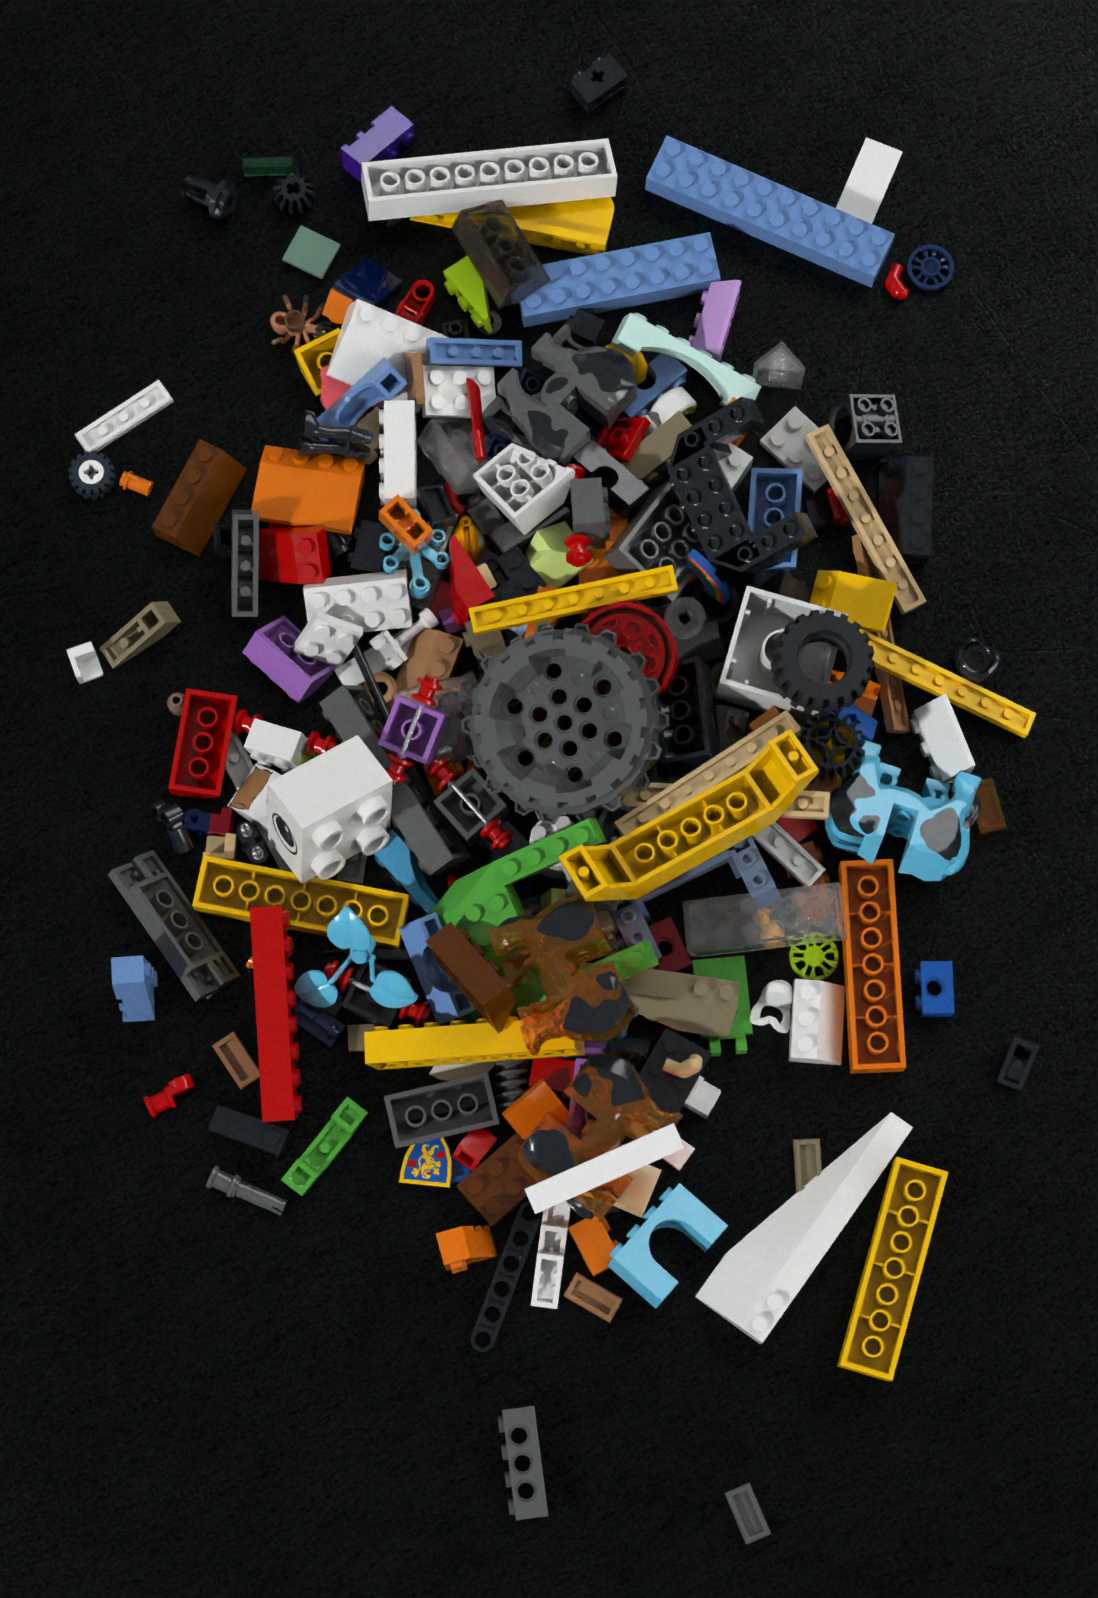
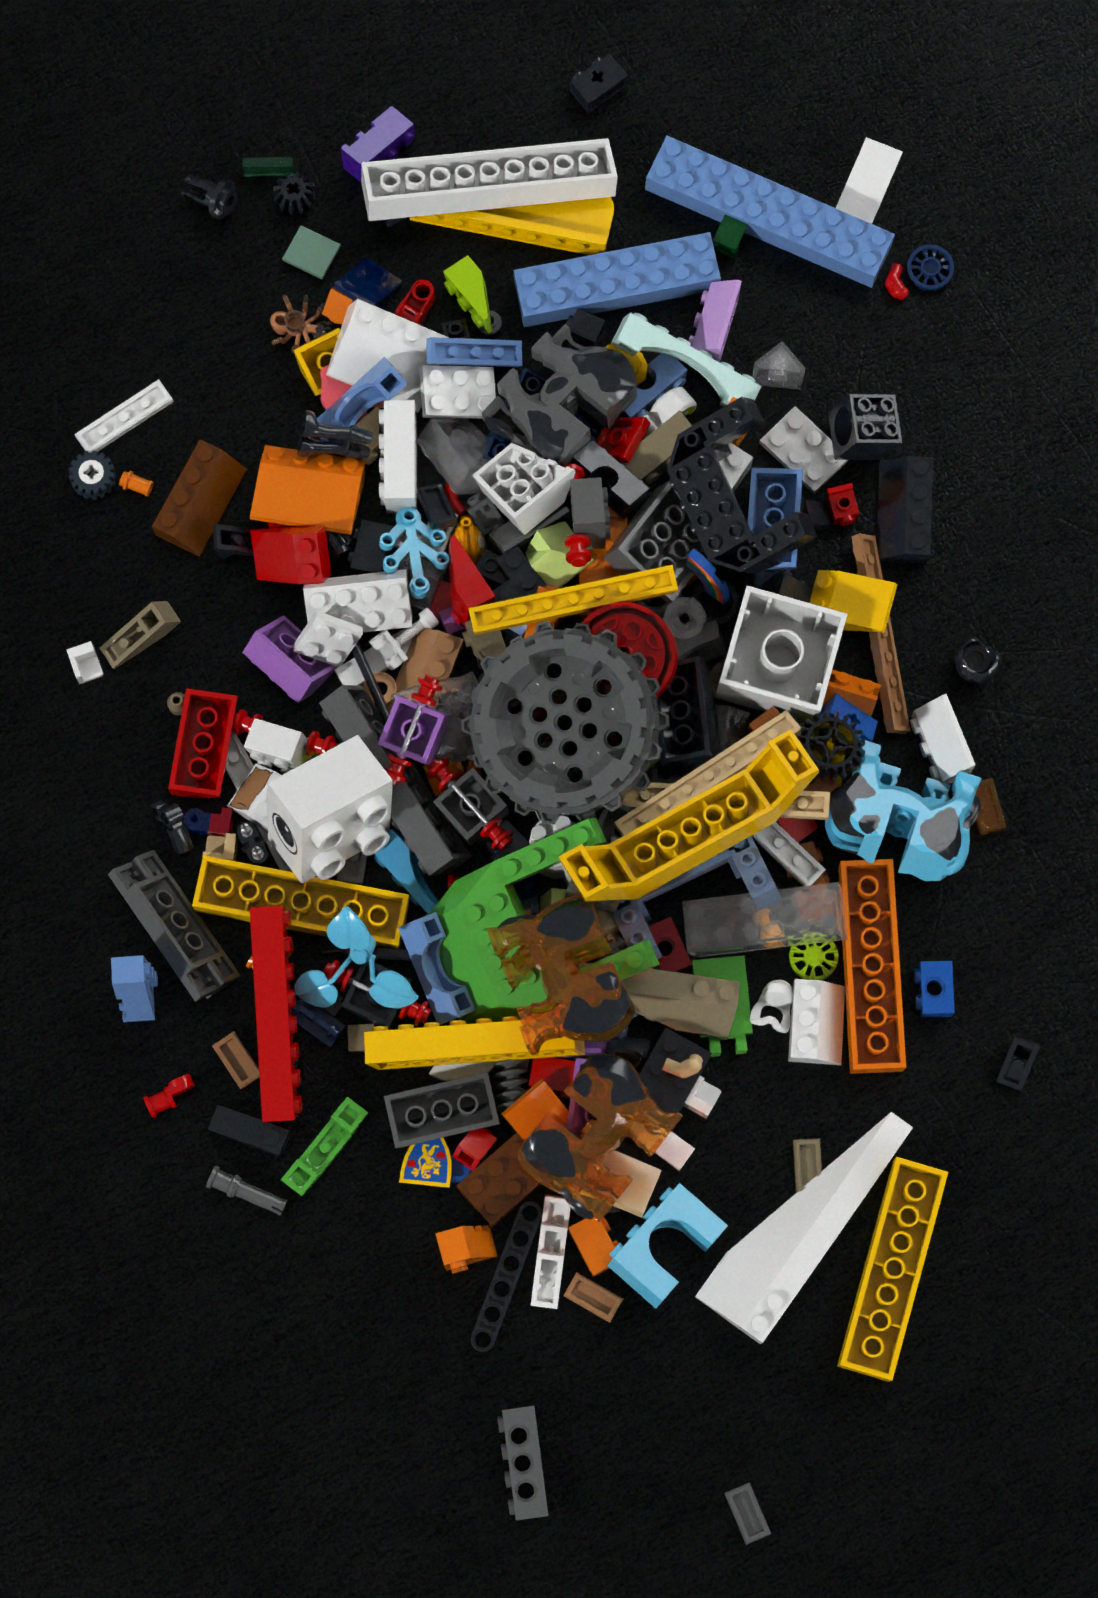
dark grey brick [231,510,259,617] -> none
orange brick [379,494,433,556] -> none
medium nougat tile [404,351,426,404] -> none
reddish brown slope [425,922,516,1034] -> none
clear smoke slope [451,200,550,308] -> none
red piece [466,378,486,461] -> none
tan tile [476,563,497,589] -> none
white tile [524,1123,685,1214] -> none
black tyre [771,610,875,715] -> none
tan plate [804,424,926,615] -> none
yellow plate [859,628,1036,738] -> none
none -> dark green panel [713,215,747,259]

